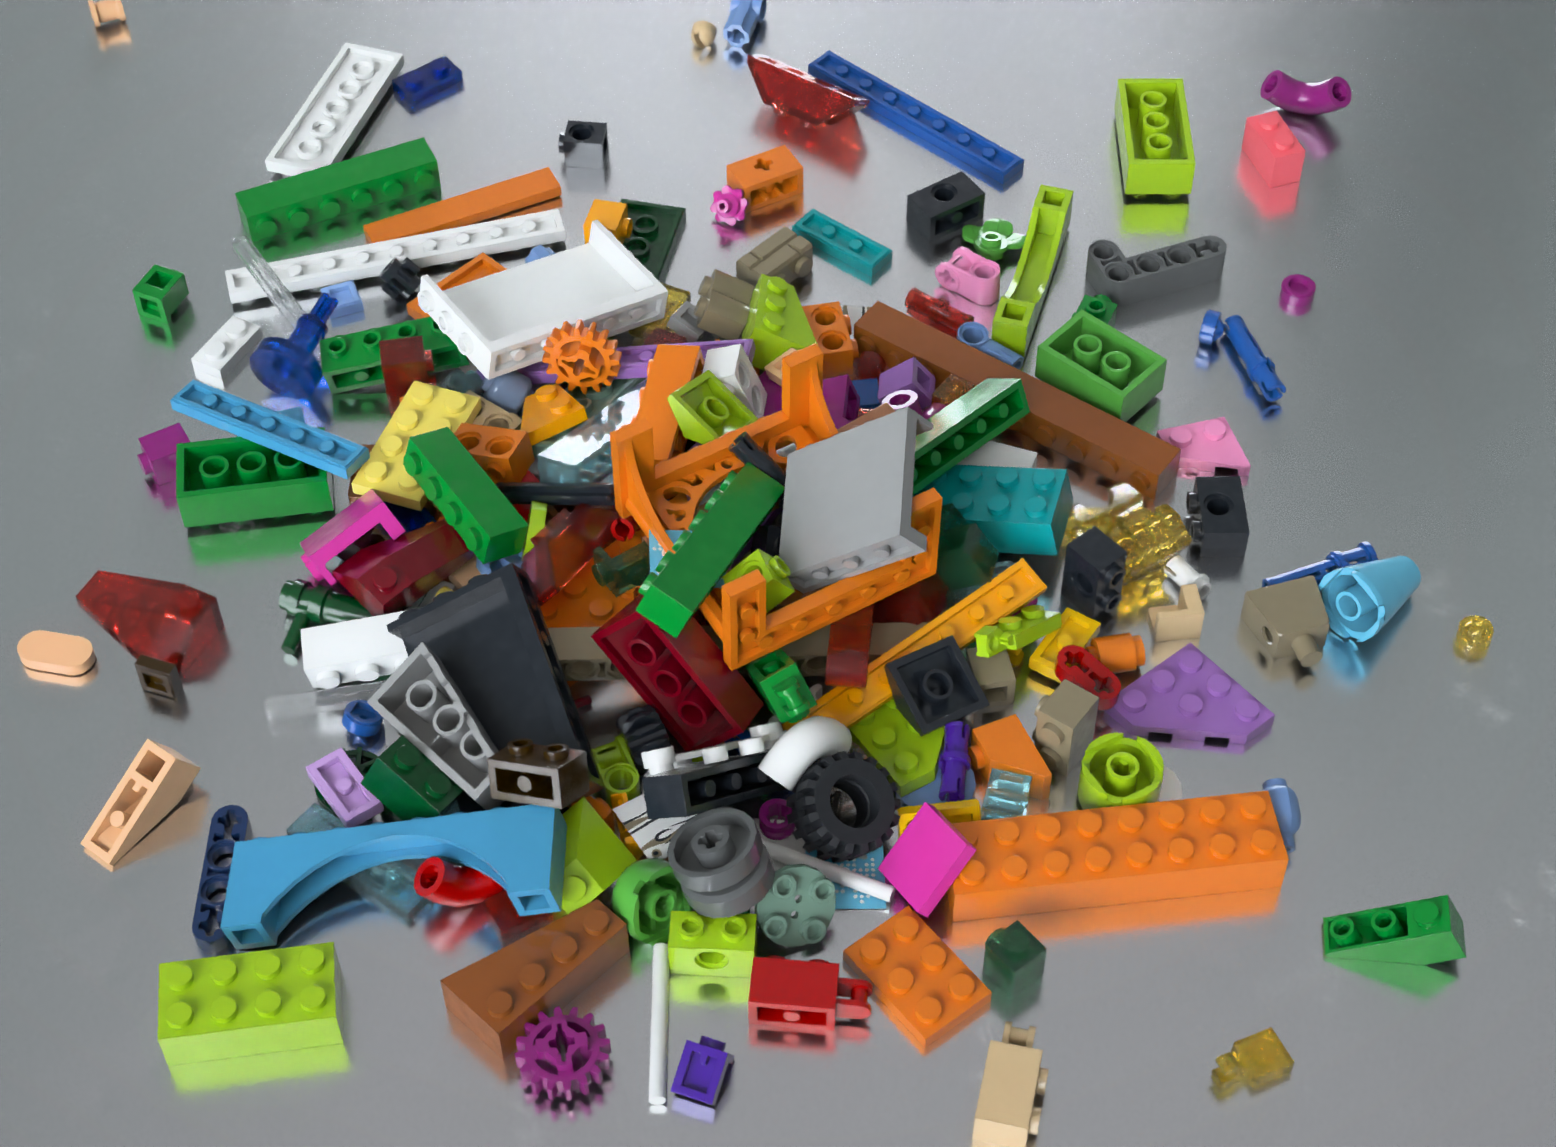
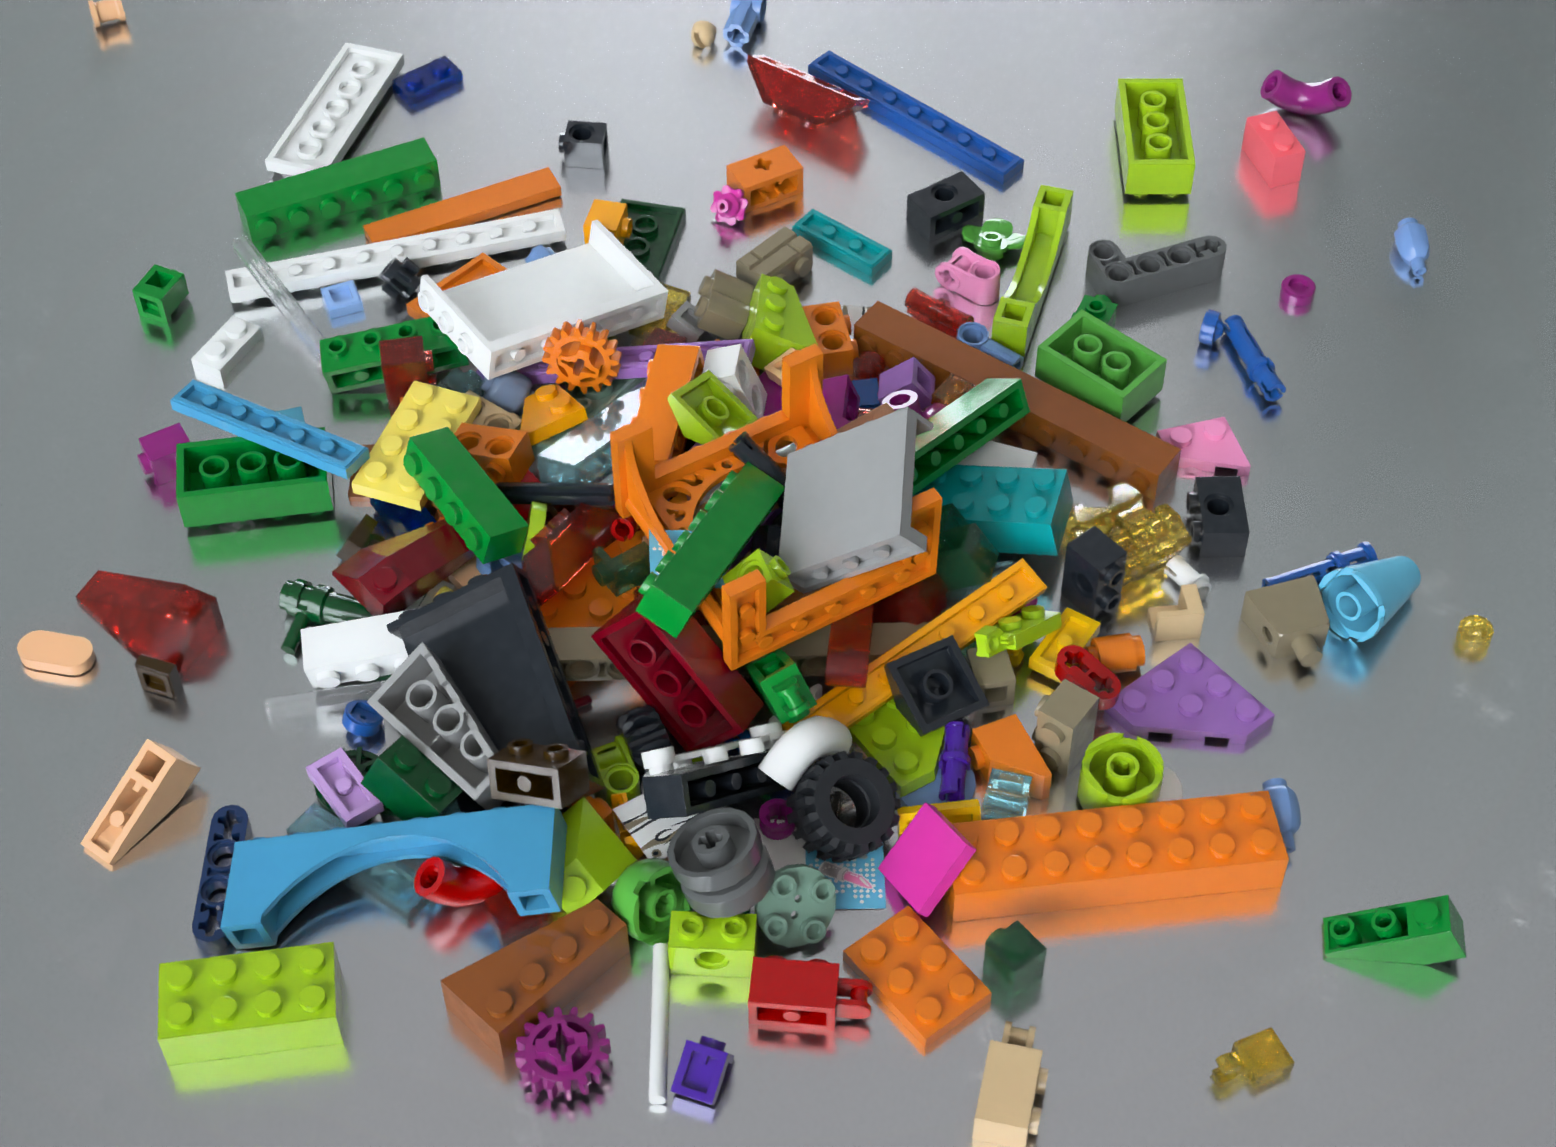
clear blue piece [250,293,338,400] -> none
dark pink panel [299,489,406,586] -> none
white bar [761,838,896,903] -> none
none -> medium blue plant [1394,218,1430,276]

